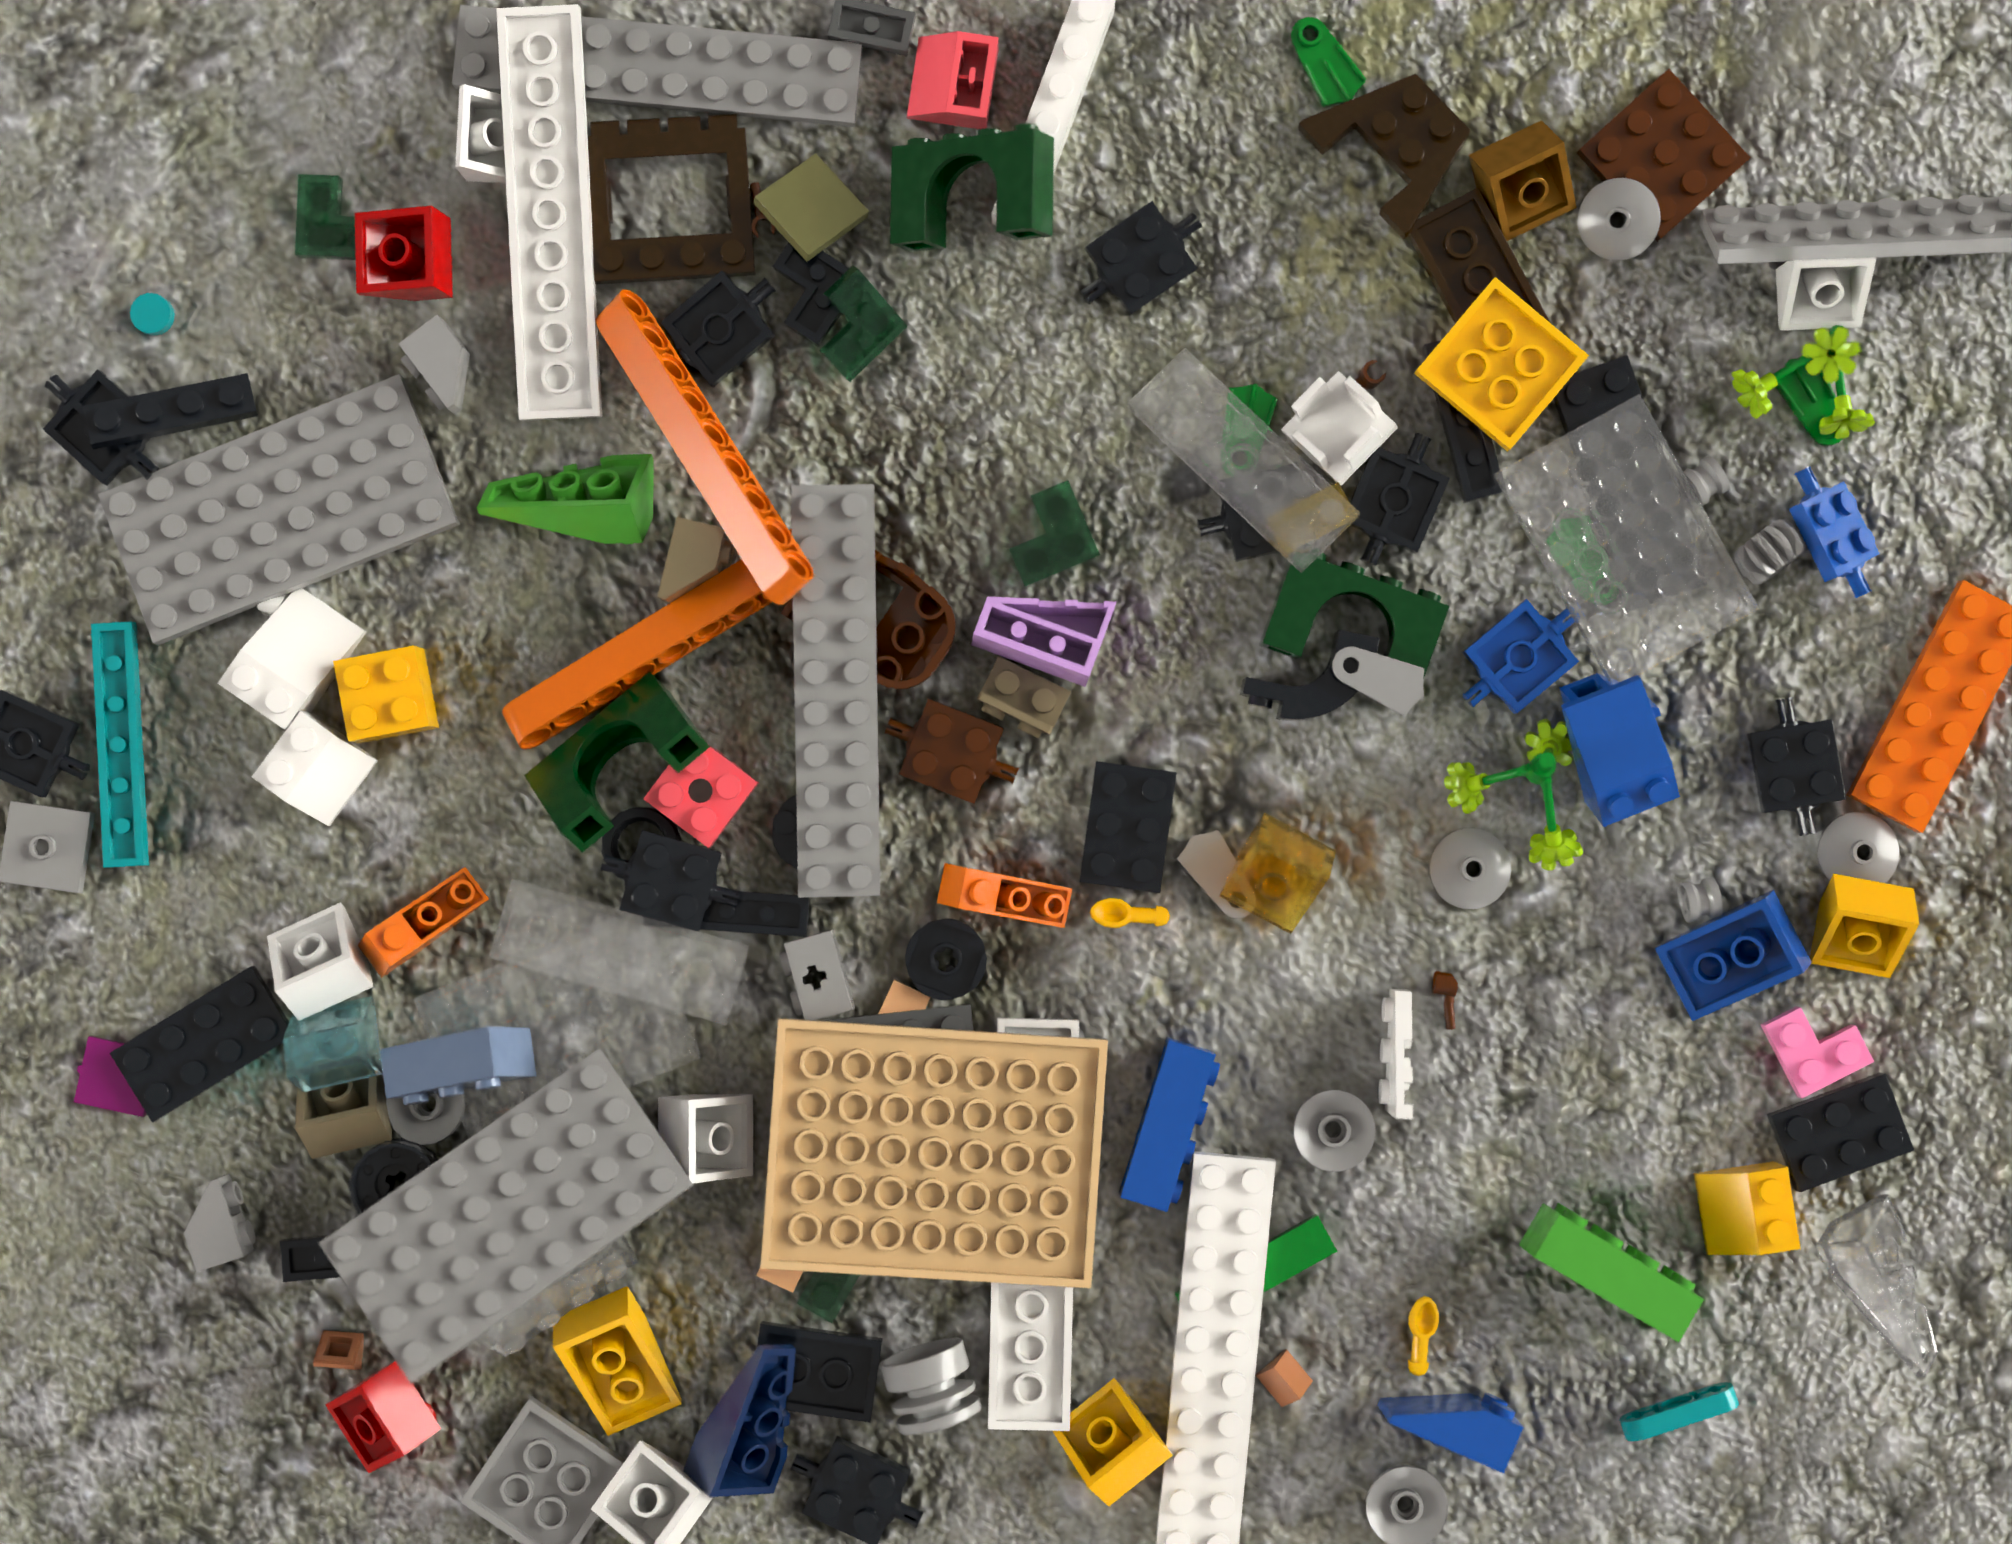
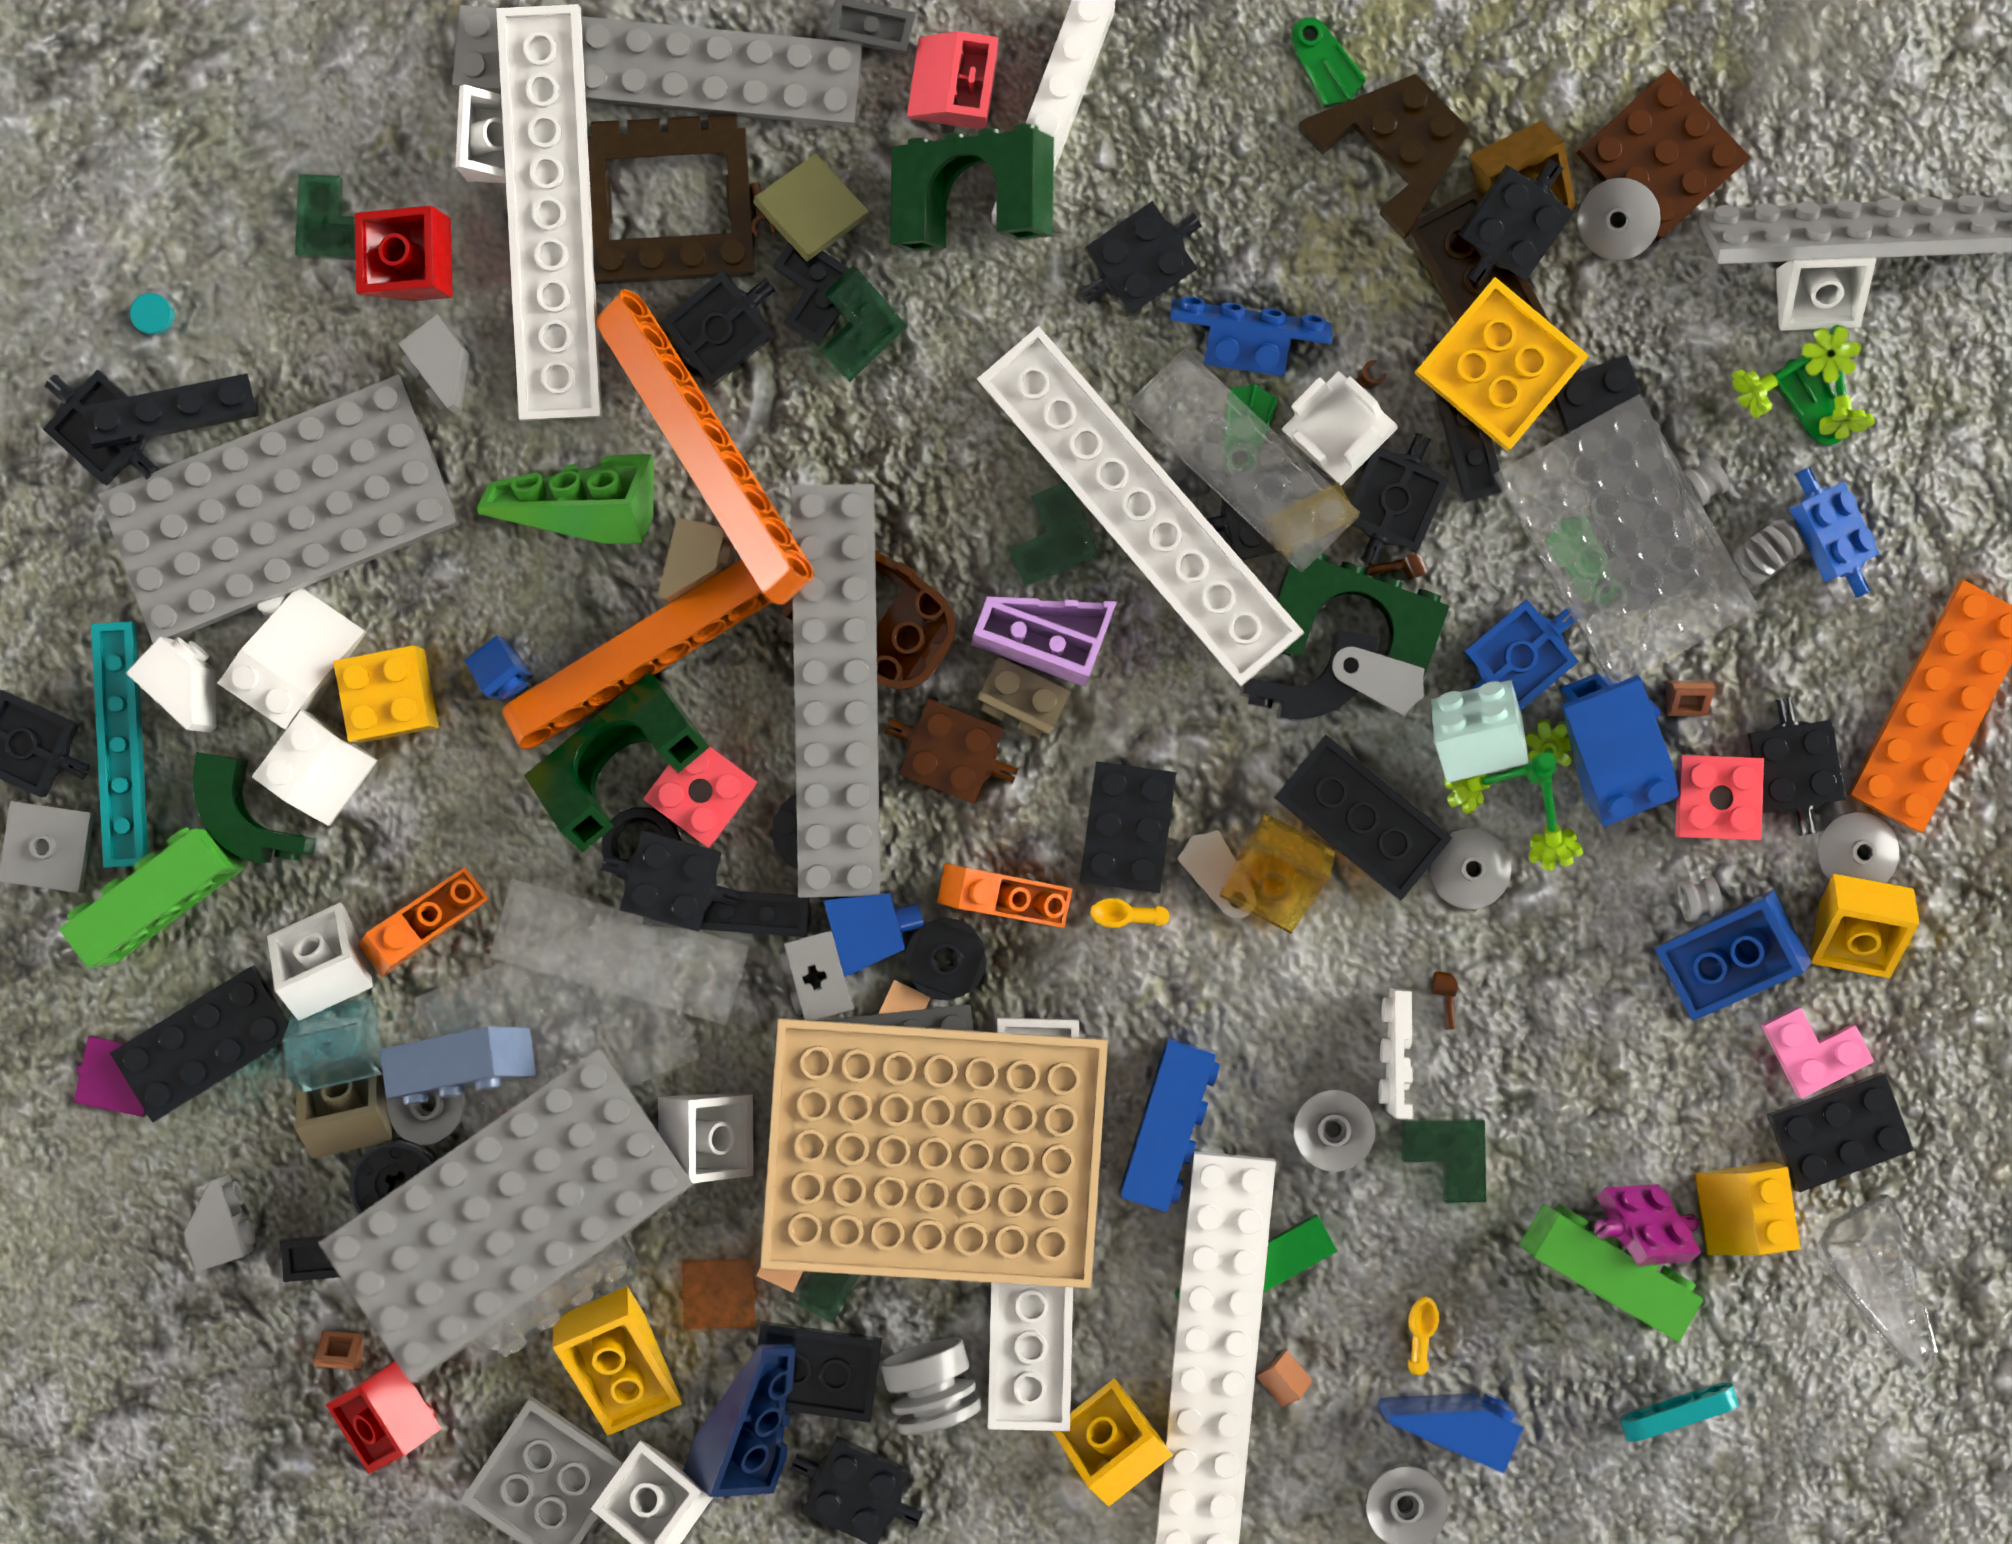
none -> bright green brick [59,827,245,969]
none -> white slope [126,637,217,733]
none -> dark green arch [192,752,316,863]
none -> blue slope [464,635,533,701]
none -> clear orange piece [679,1259,759,1329]
none -> blue torso [824,893,925,976]
none -> white plate [977,326,1304,687]
none -> blue bracket [1170,296,1333,376]
none -> black plate [1273,735,1452,901]
none -> reddish brown hand [1368,554,1427,580]
none -> clear green plate [1401,1119,1486,1203]
none -> light aqua brick [1431,680,1529,783]
none -> black plate [1458,158,1574,287]
none -> magenta plate [1594,1184,1701,1266]
none -> nougat slope [1665,680,1715,716]
none -> coral piece [1675,755,1764,840]

